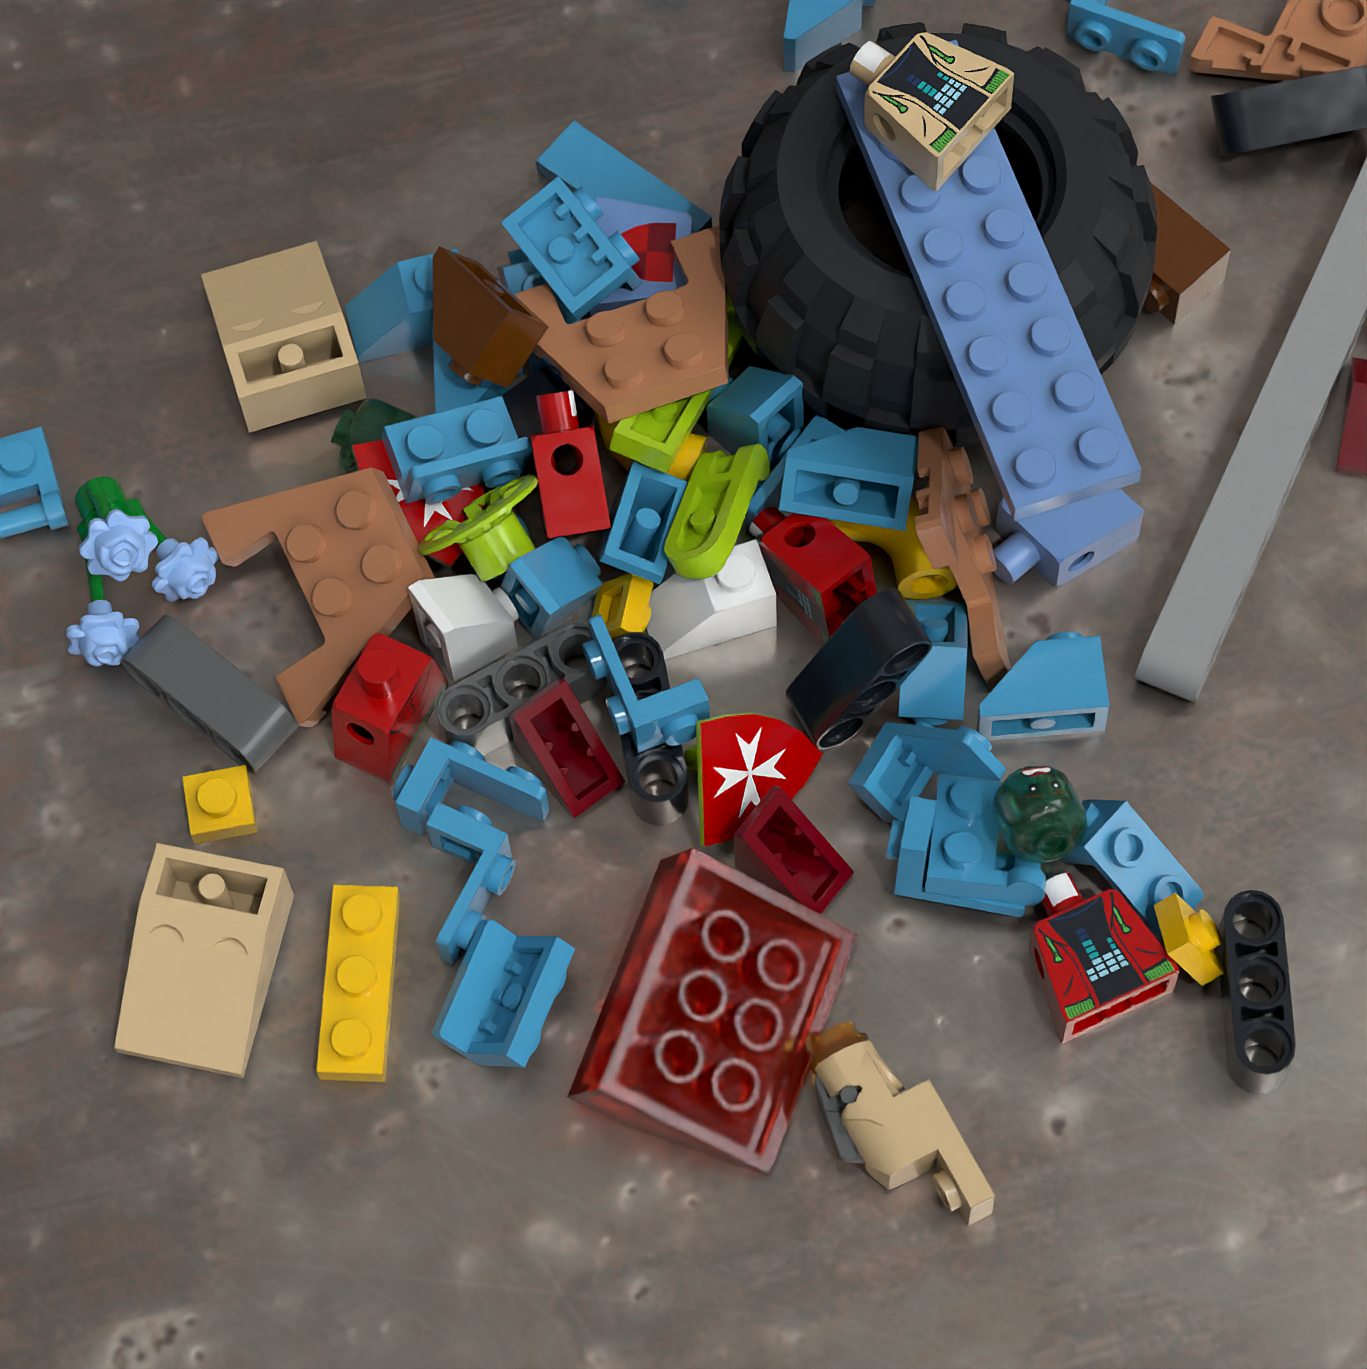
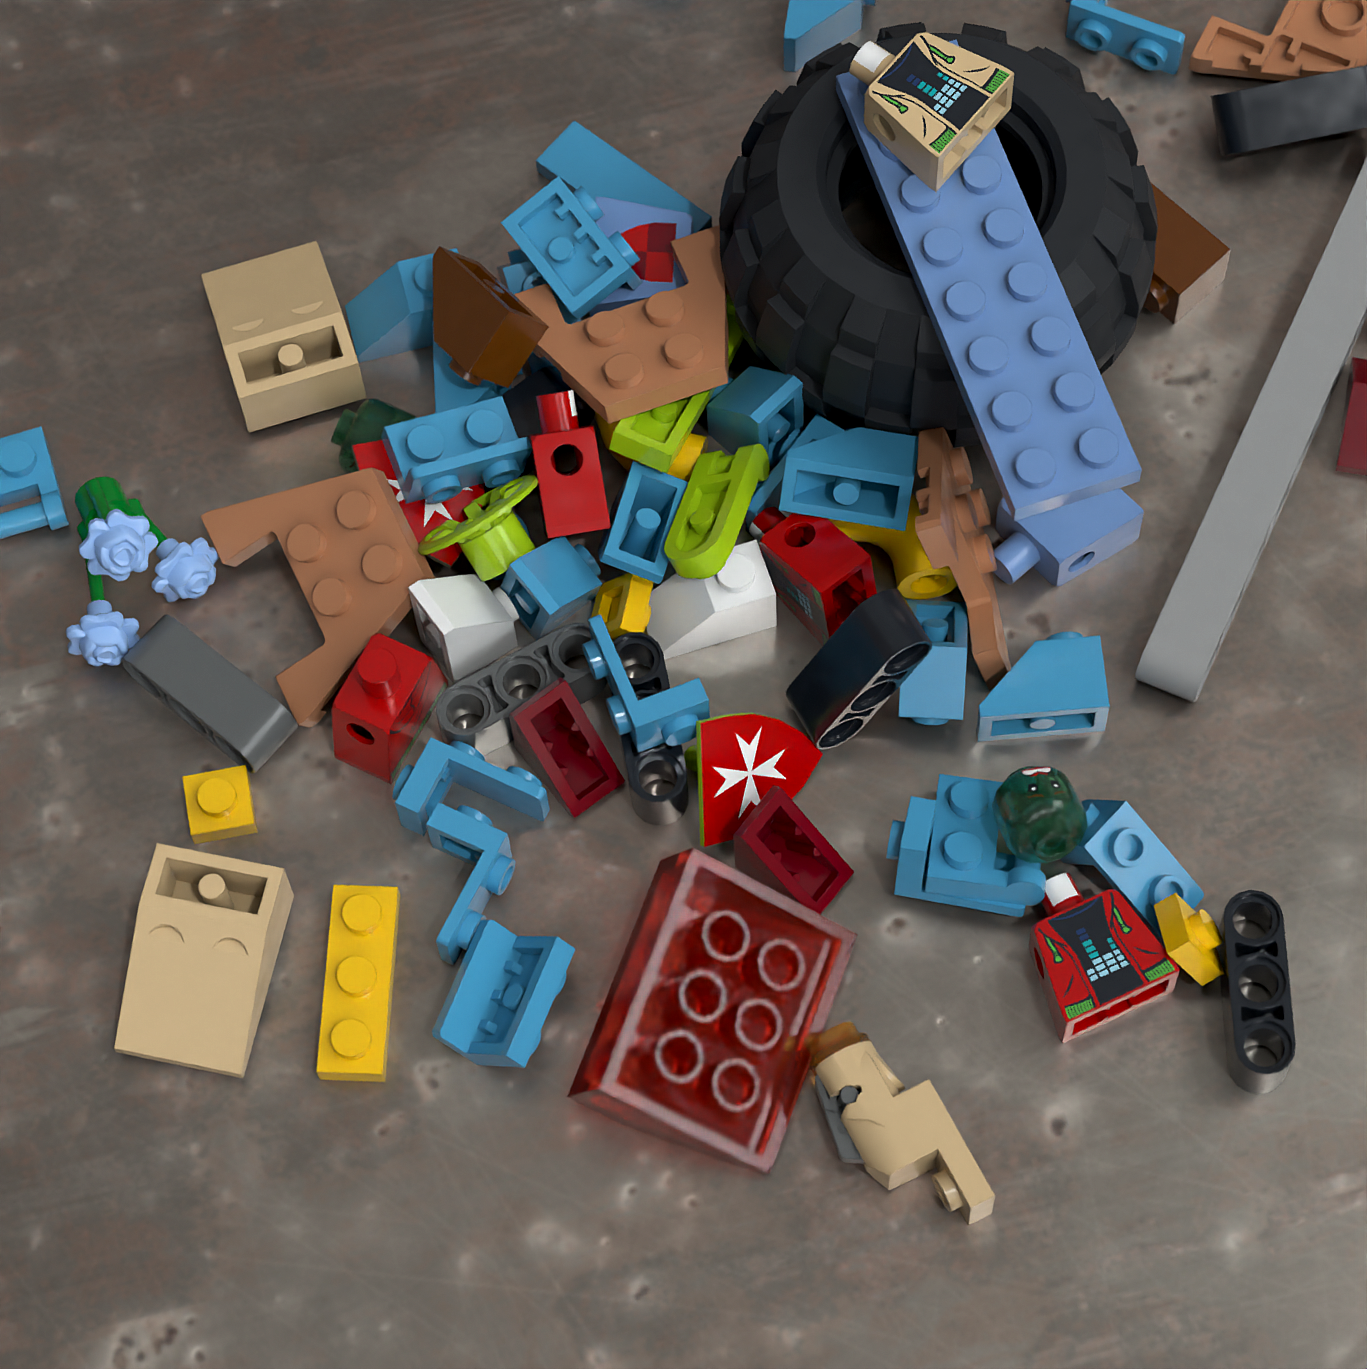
dark azure bracket [847,722,1006,823] -> none

